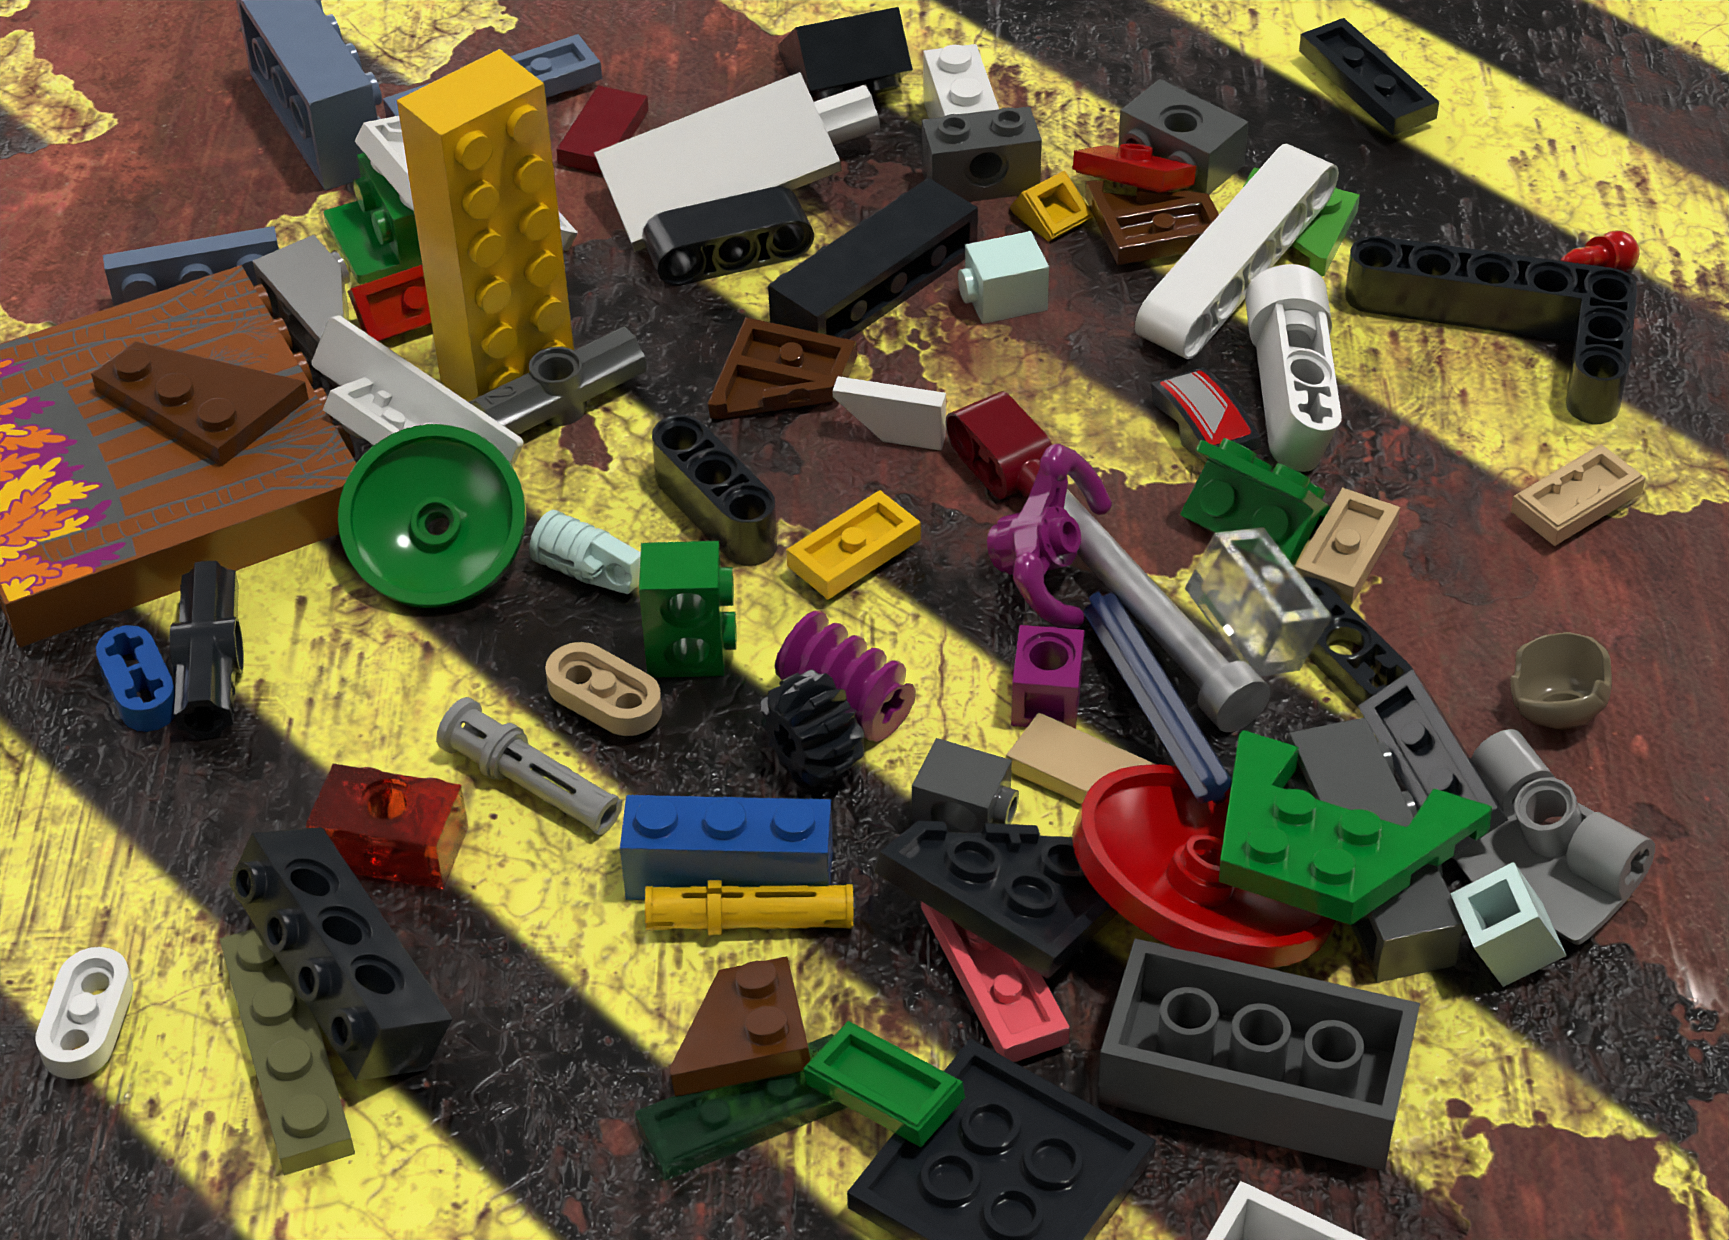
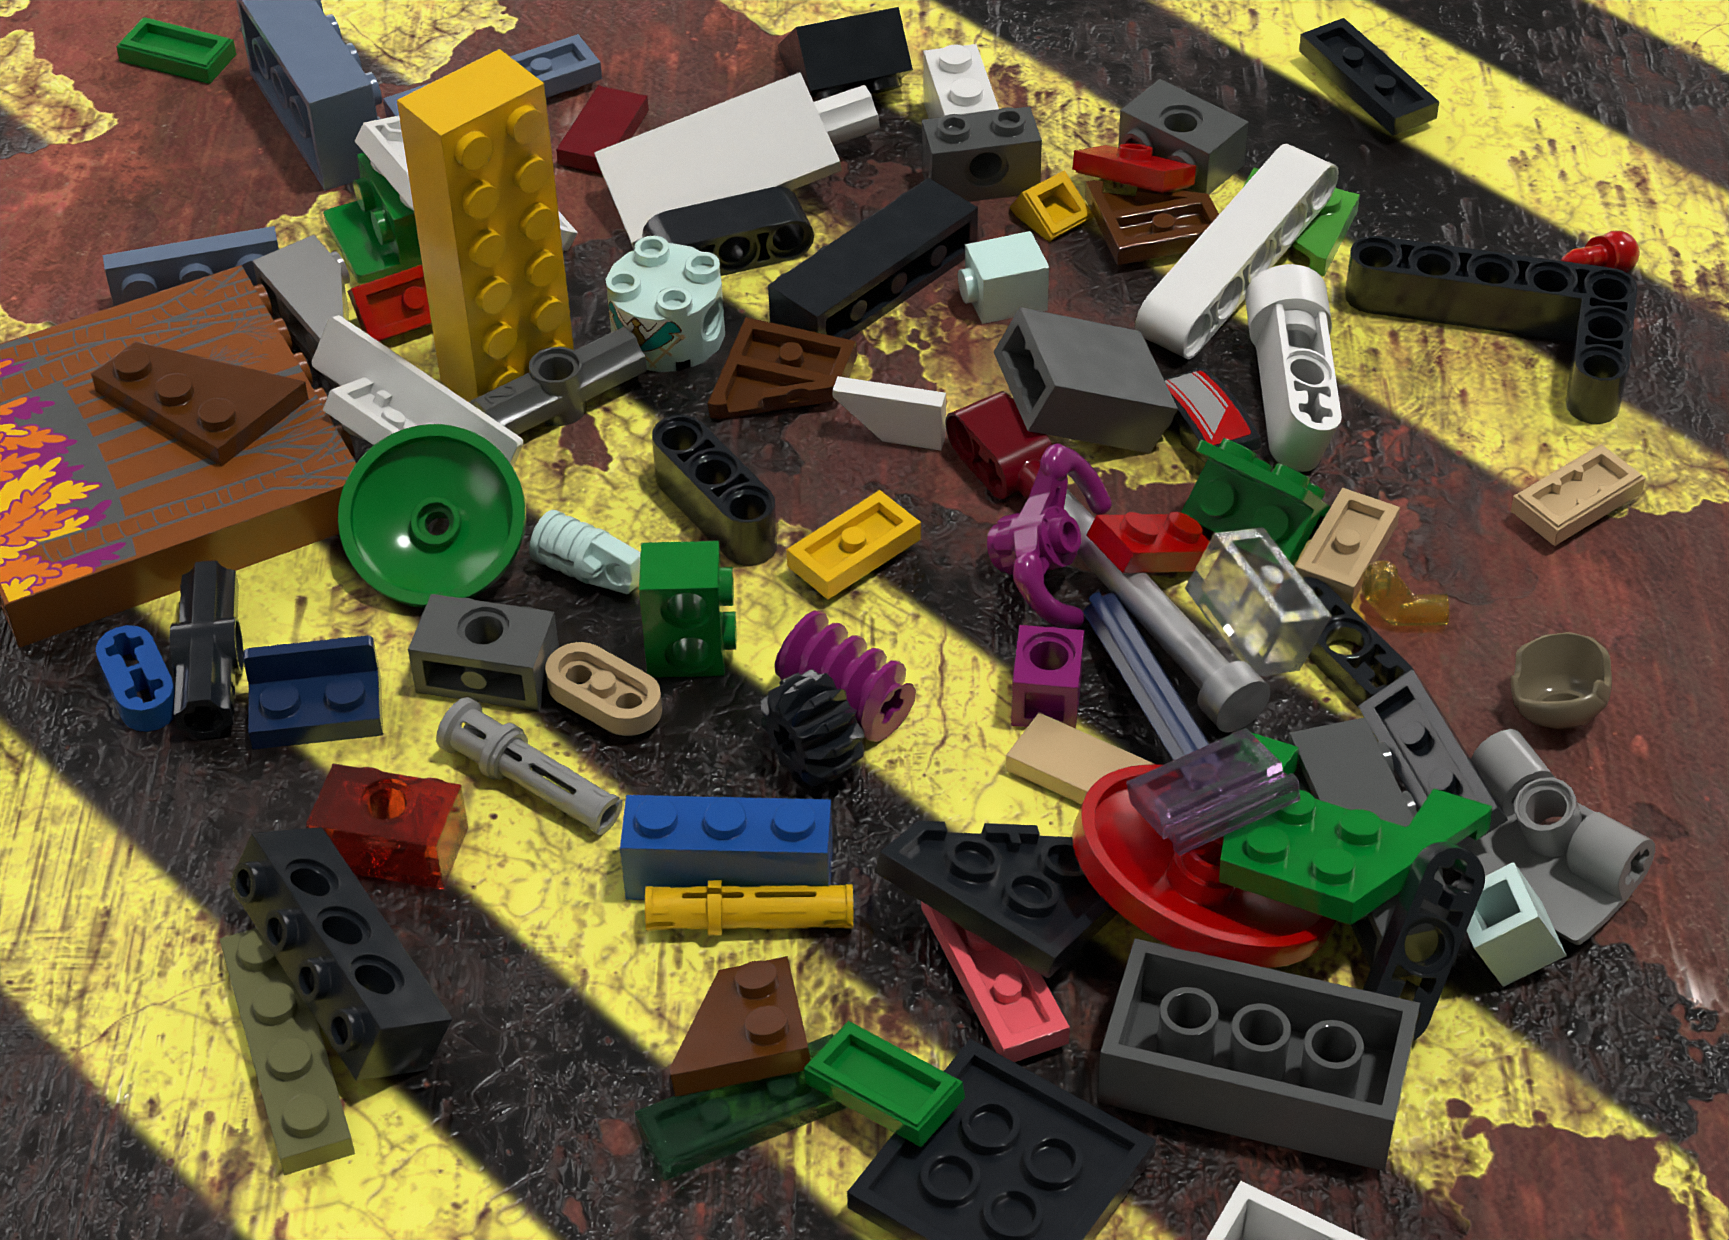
white plate [36,947,133,1079] -> none
dark grey brick [912,738,1019,834] -> none
none -> green tile [116,17,237,84]
none -> dark blue bracket [243,635,383,750]
none -> dark grey brick [408,594,559,711]
none -> light aqua brick [606,236,725,372]
none -> dark grey brick [994,307,1178,453]
none -> red plate [1086,512,1220,573]
none -> clear purple plate [1126,728,1301,856]
none -> clear yellow arm [1362,560,1449,626]
none -> black beam [1362,842,1485,1041]

